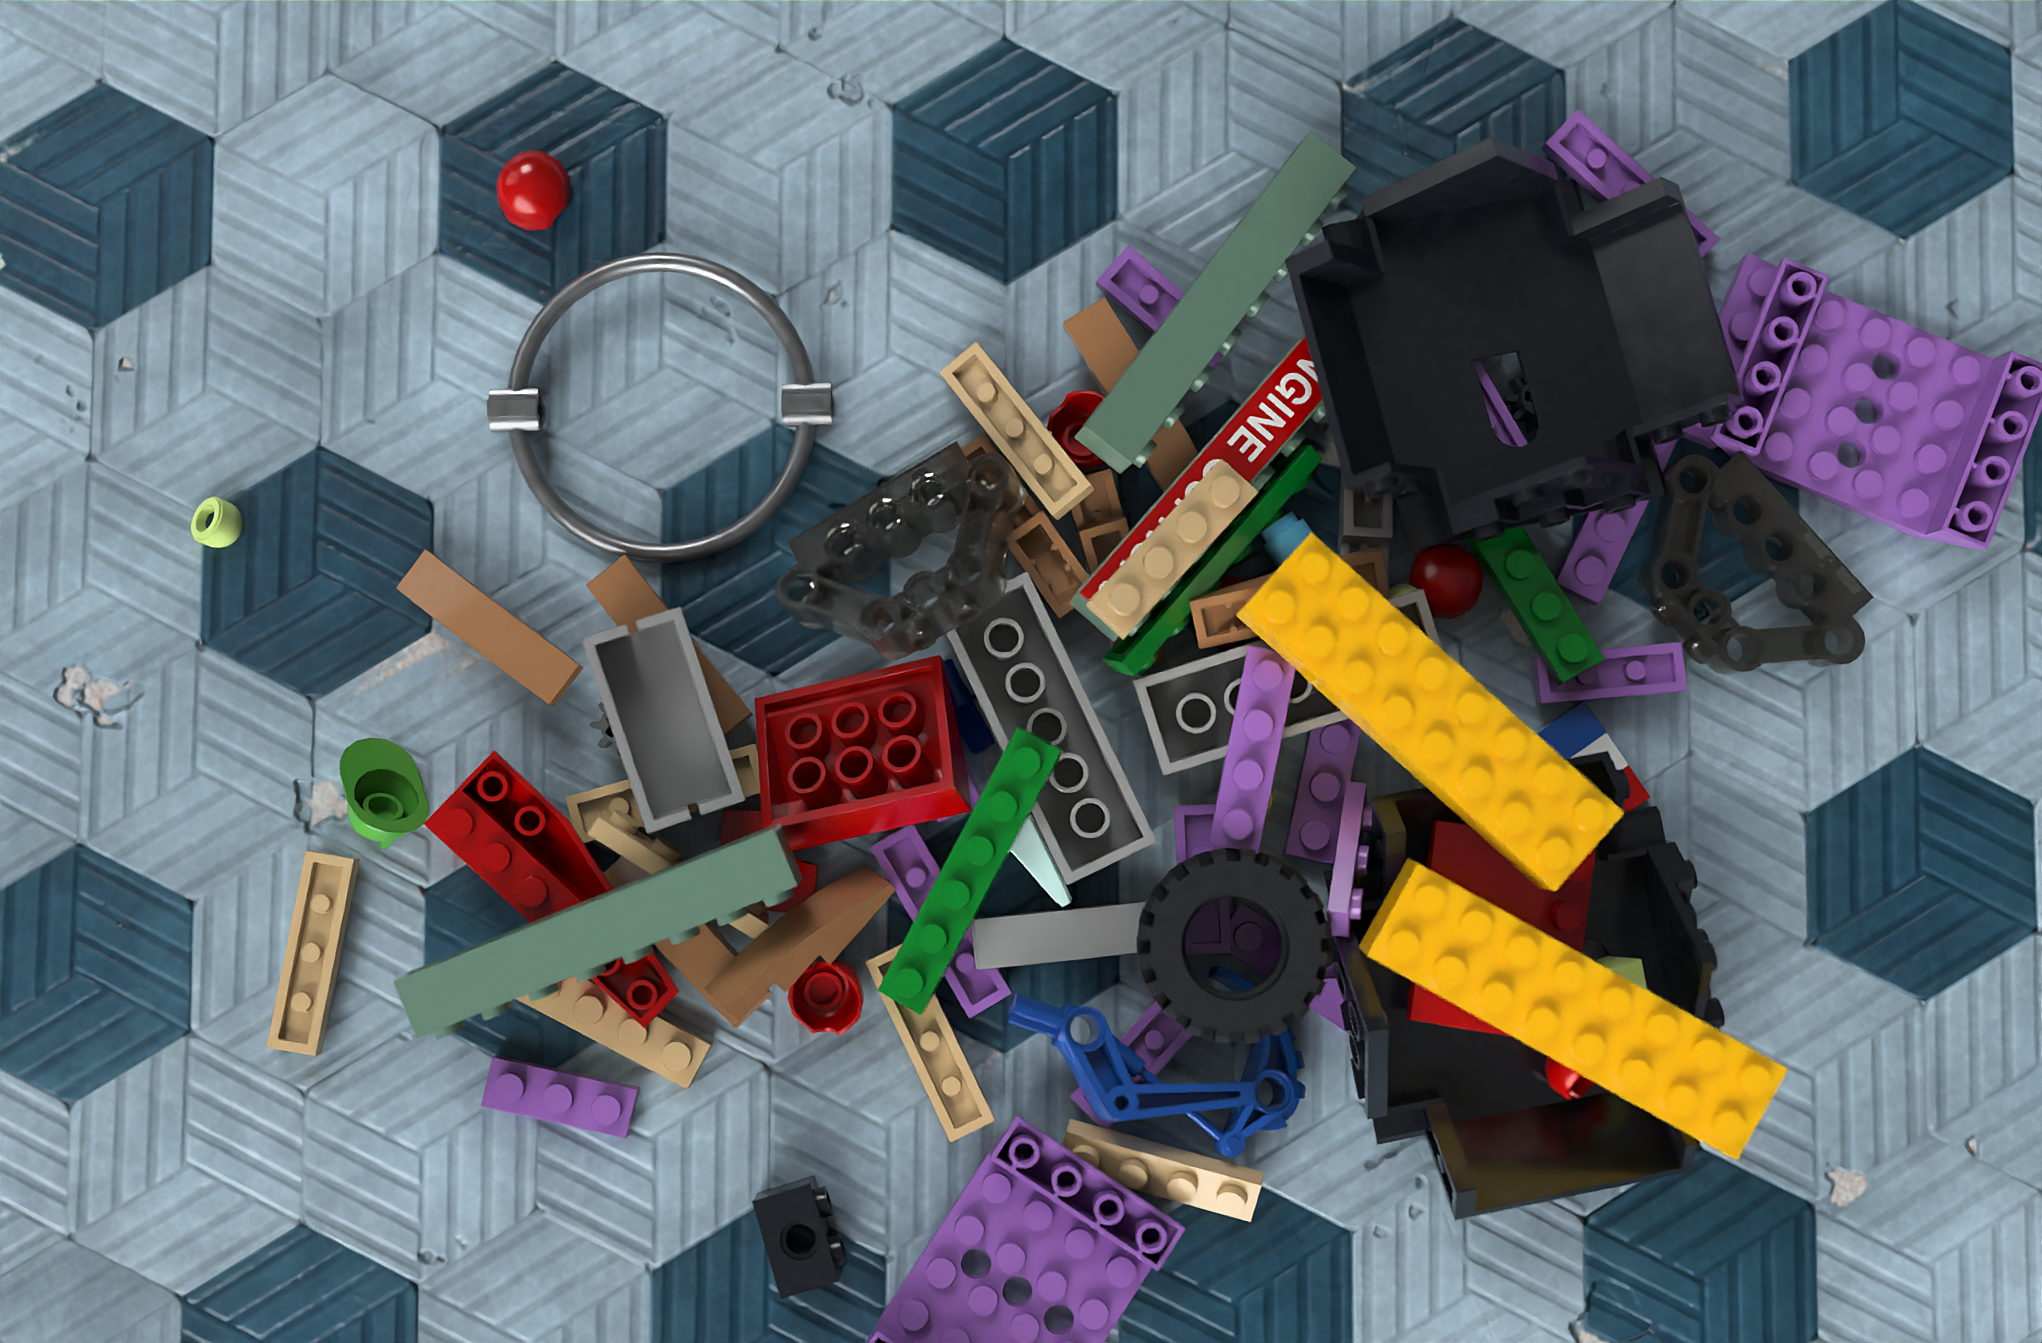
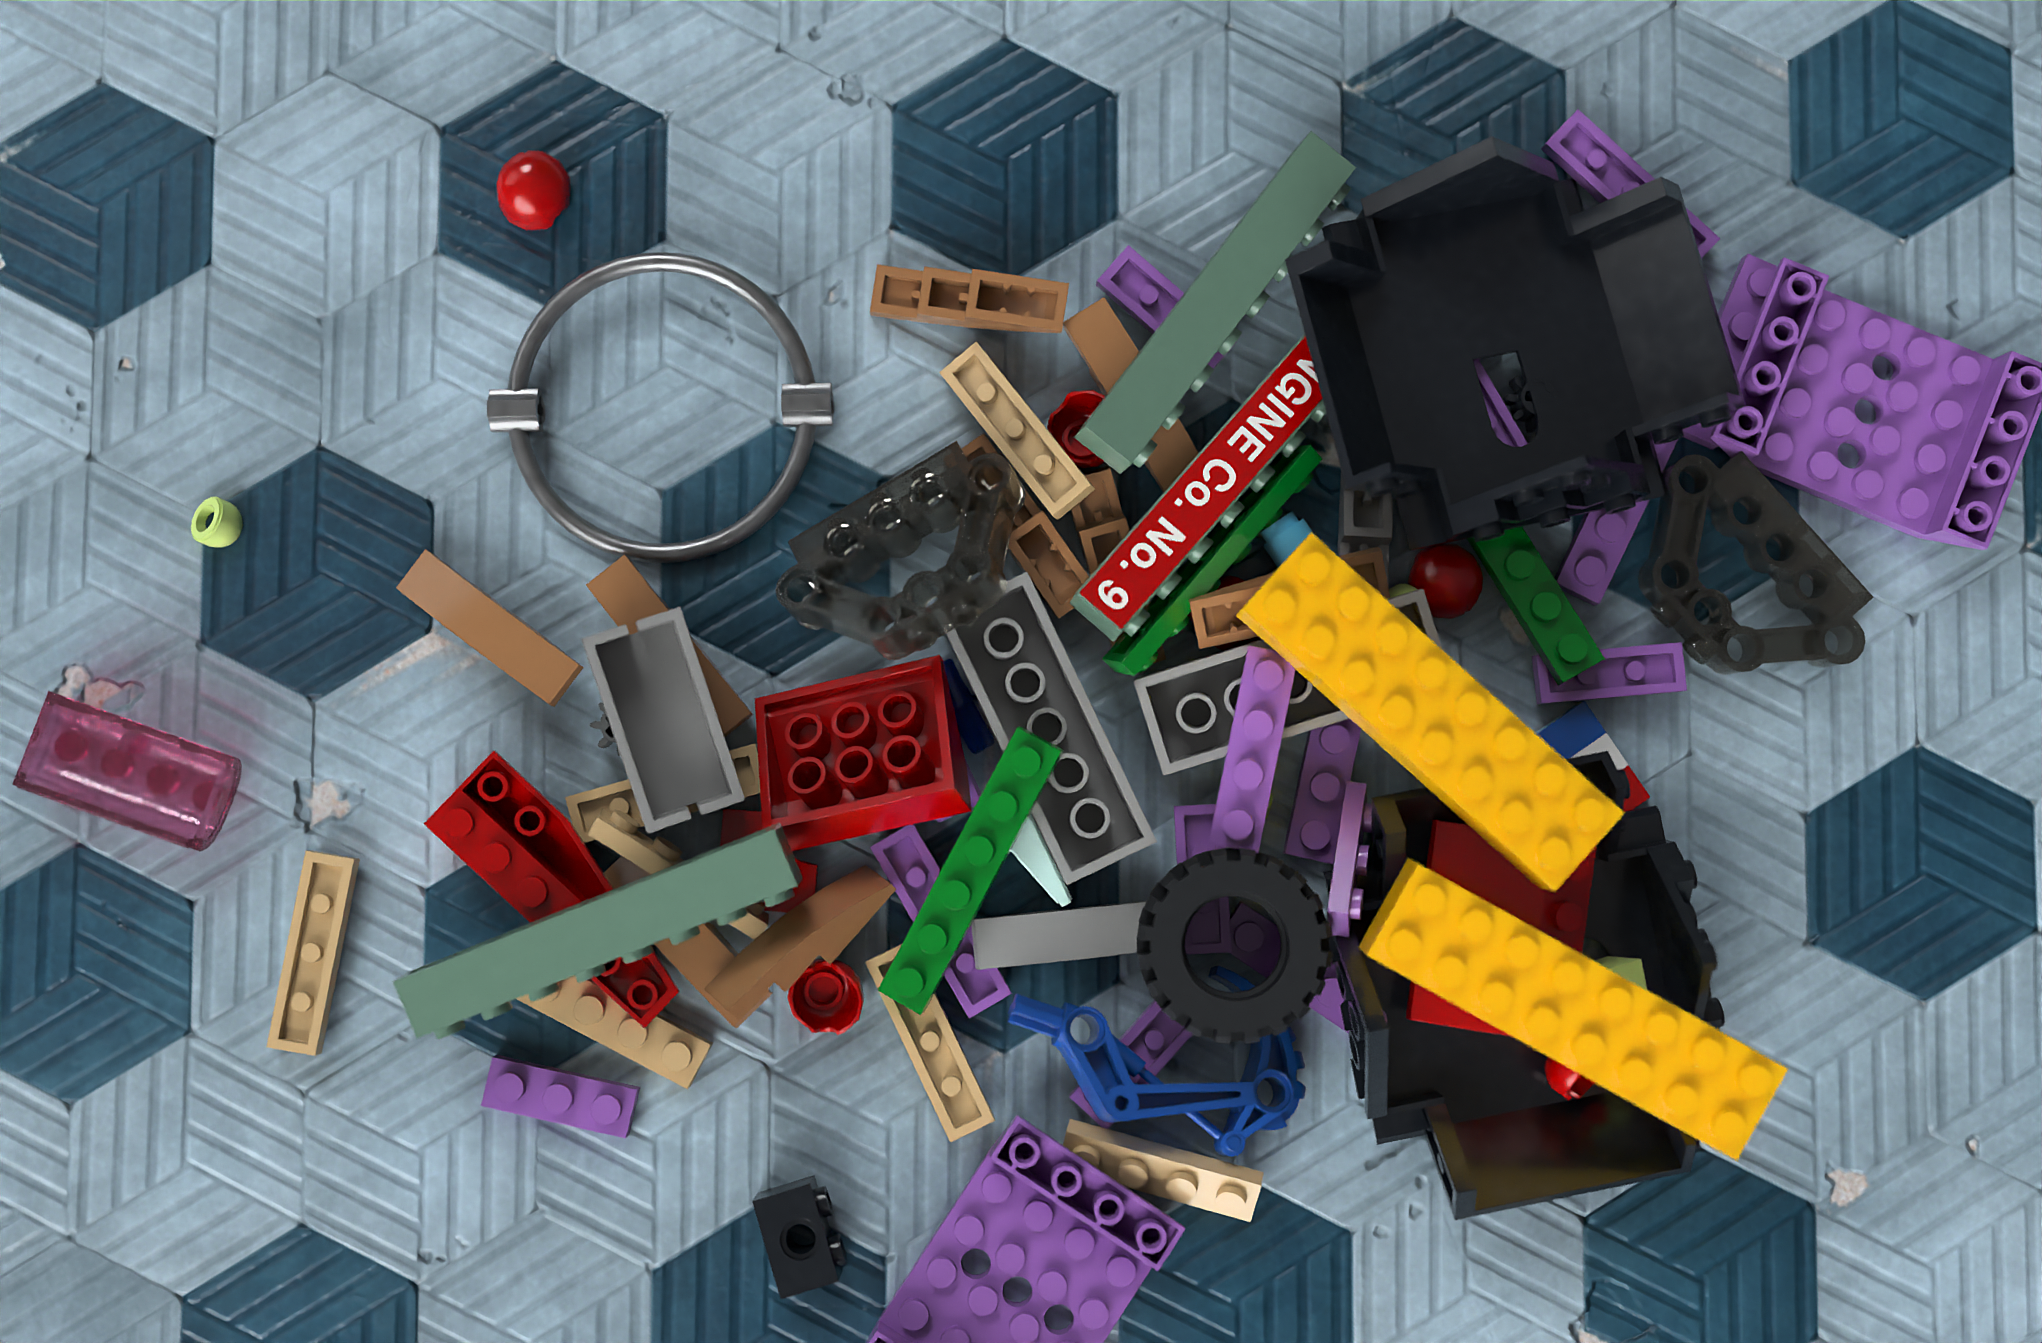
bright green piece [339,738,430,849] -> none
tan plate [1086,458,1258,640] -> none
none -> clear pink container [12,691,242,851]
none -> medium nougat slope [870,264,1069,333]

